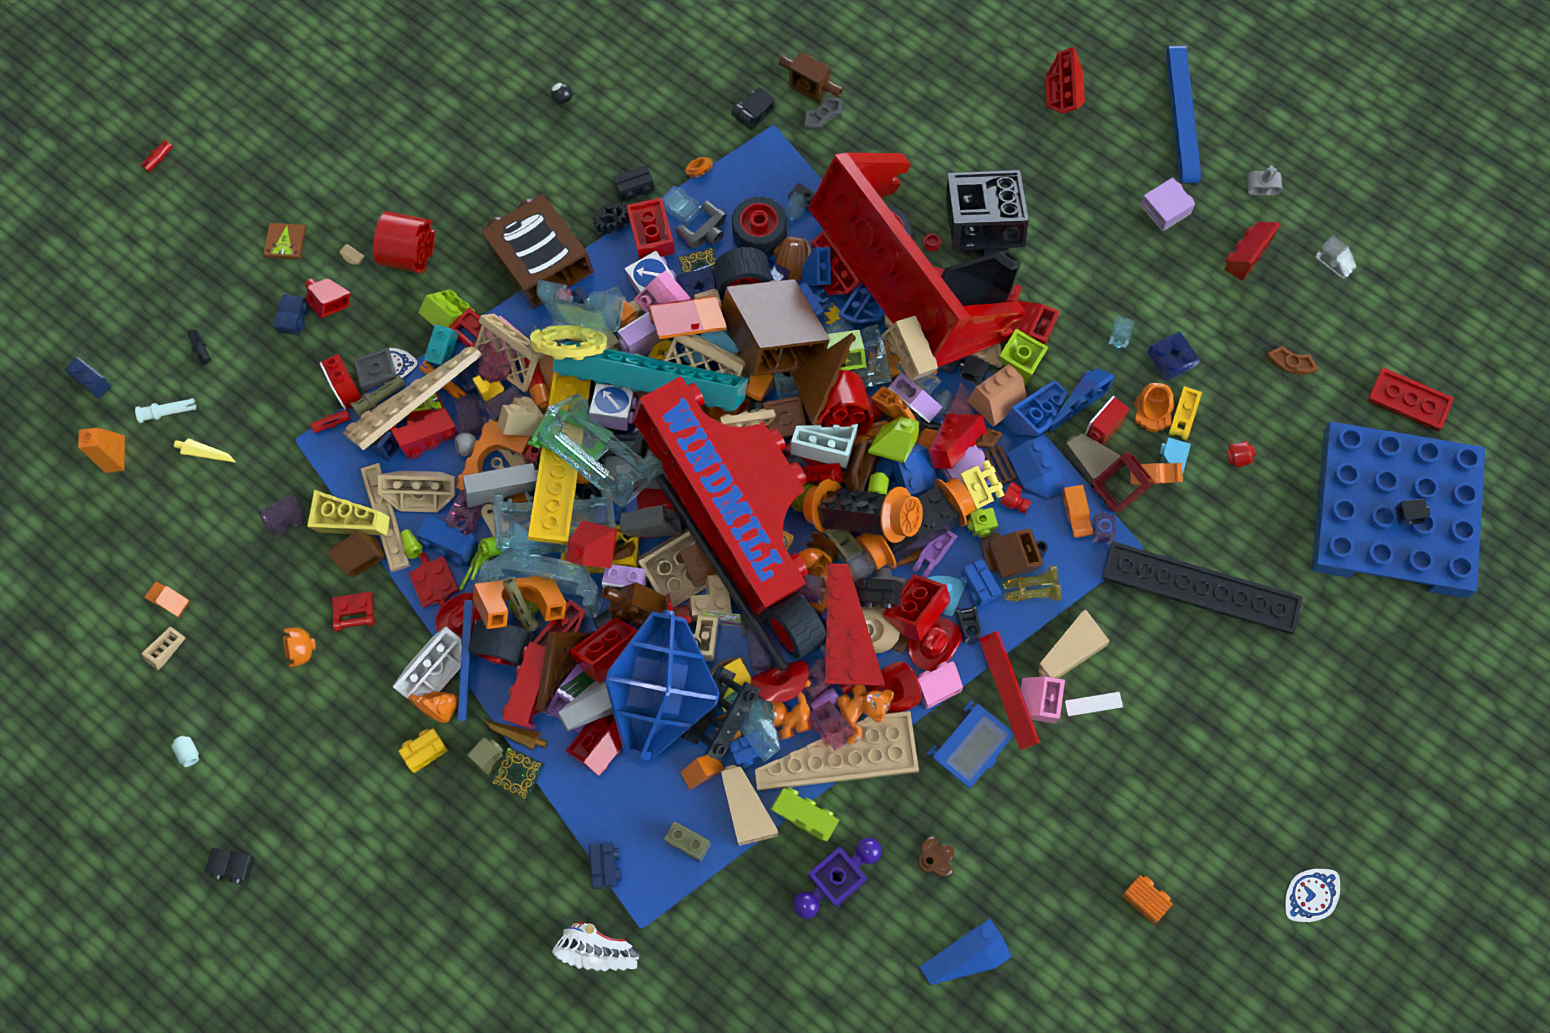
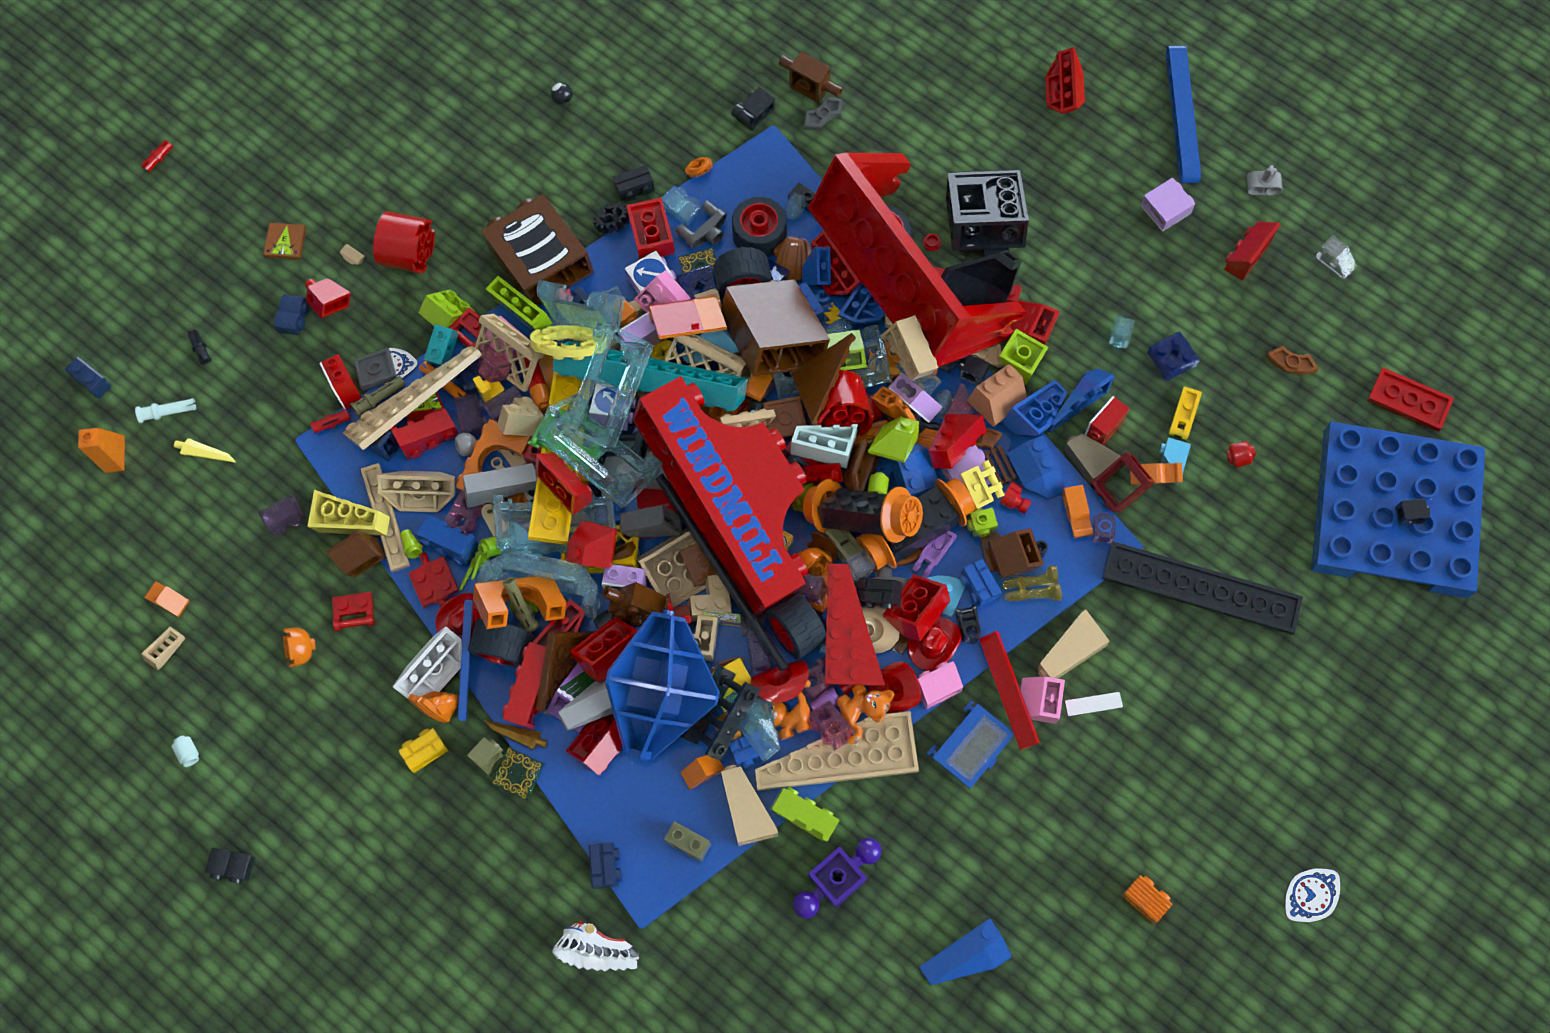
reddish brown plate [918,836,954,876] -> none
orange hair [1133,383,1174,432] -> none
none -> lime brick [486,276,553,332]
none -> red slope [536,453,592,515]
none -> clear light blue windscreen [556,324,654,452]

